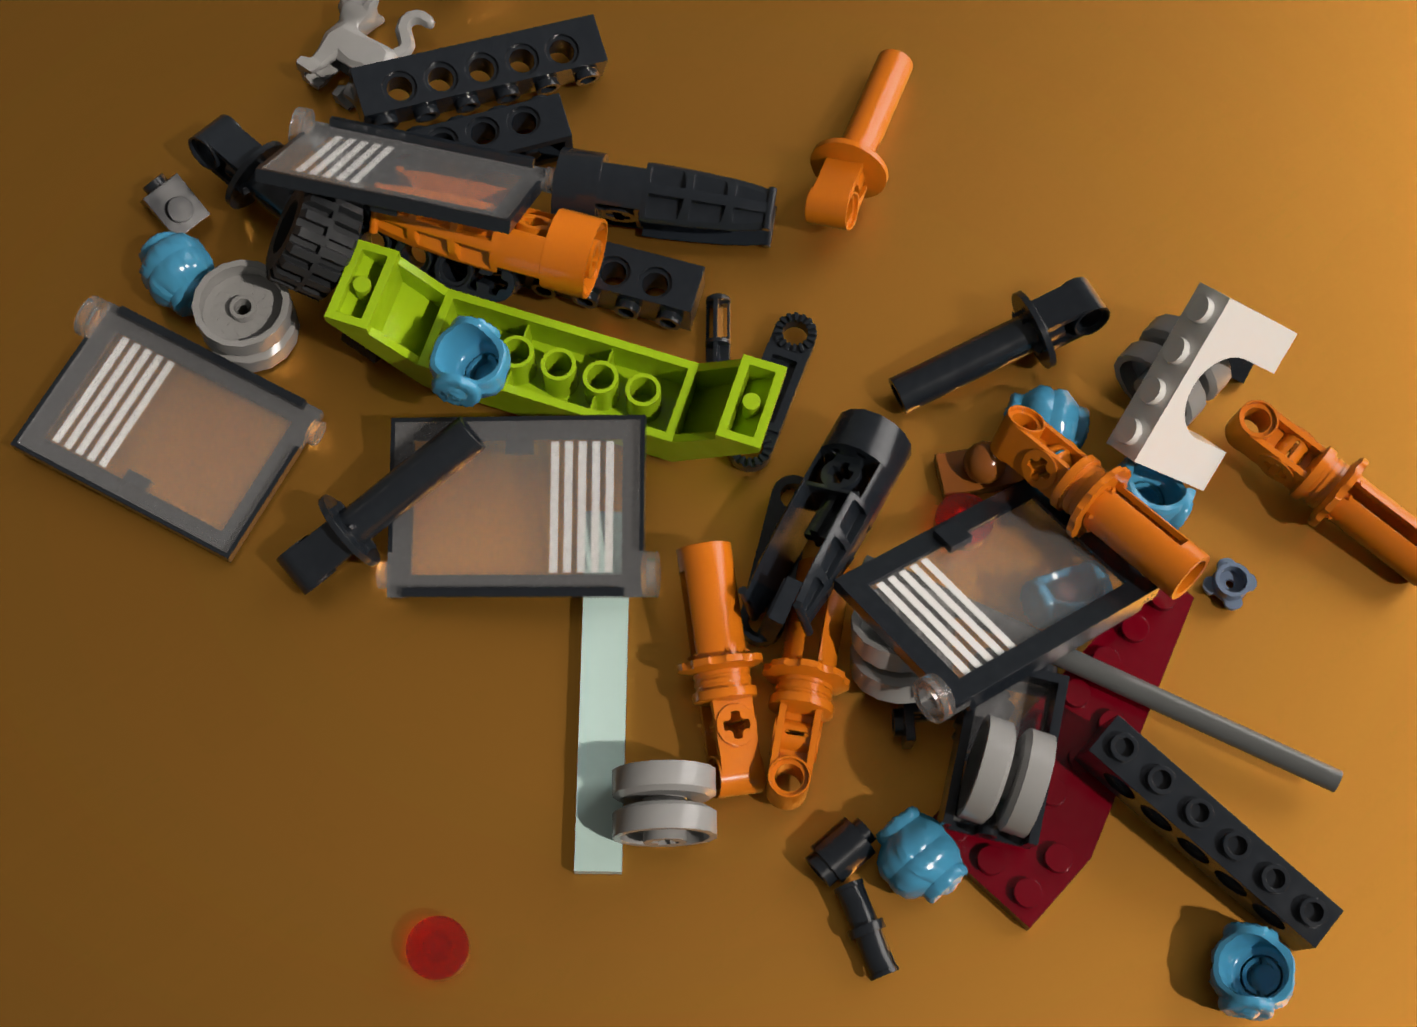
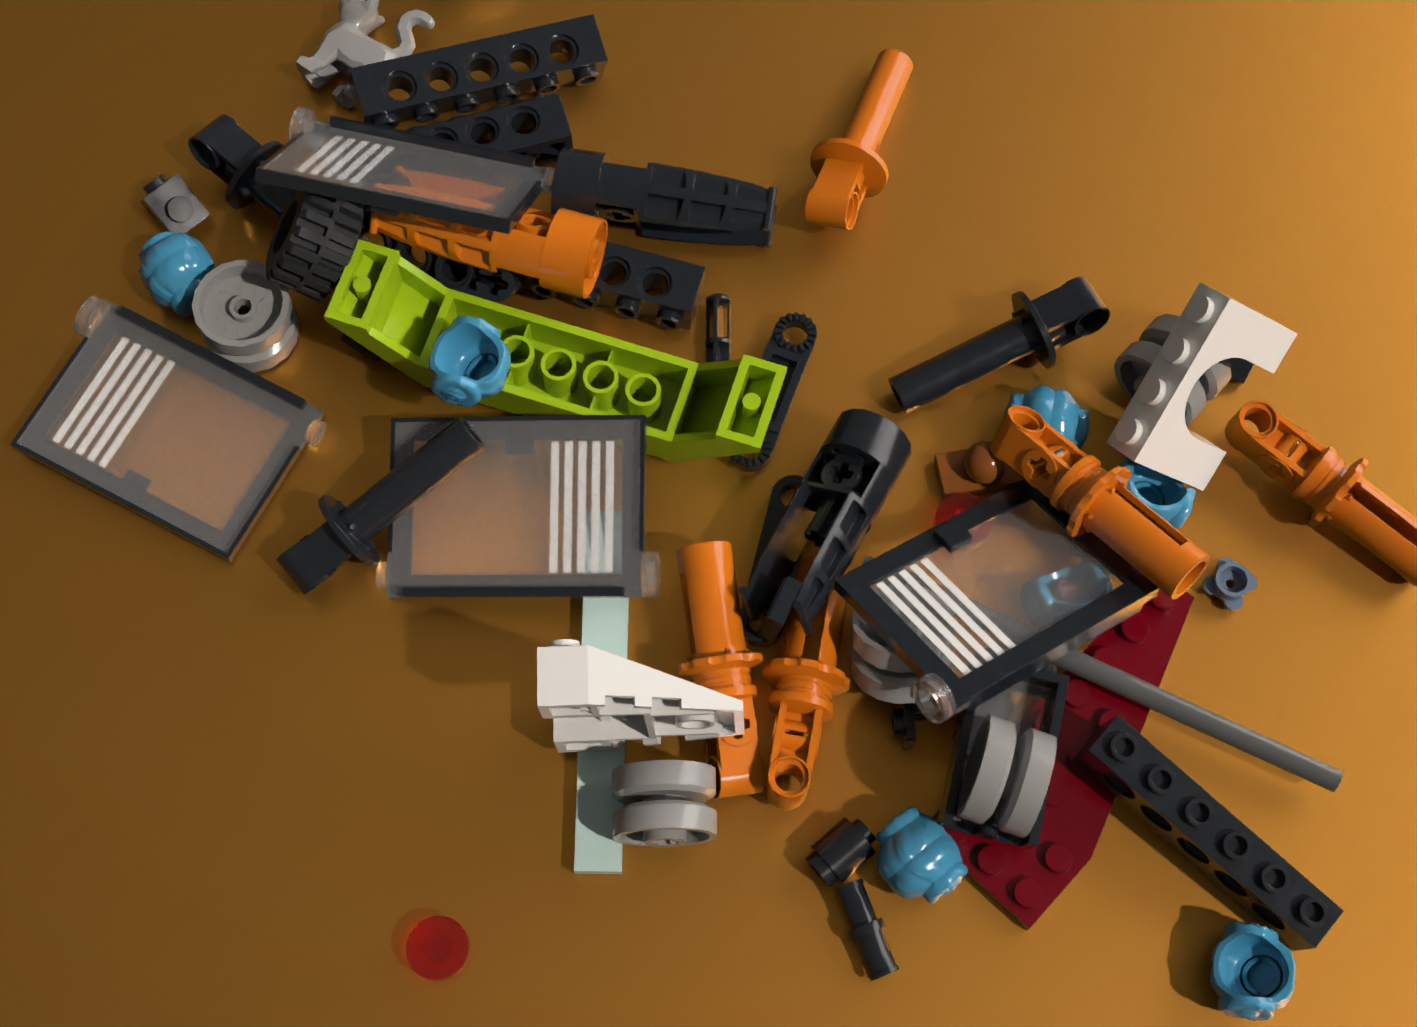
none -> white wedge [537,639,745,753]

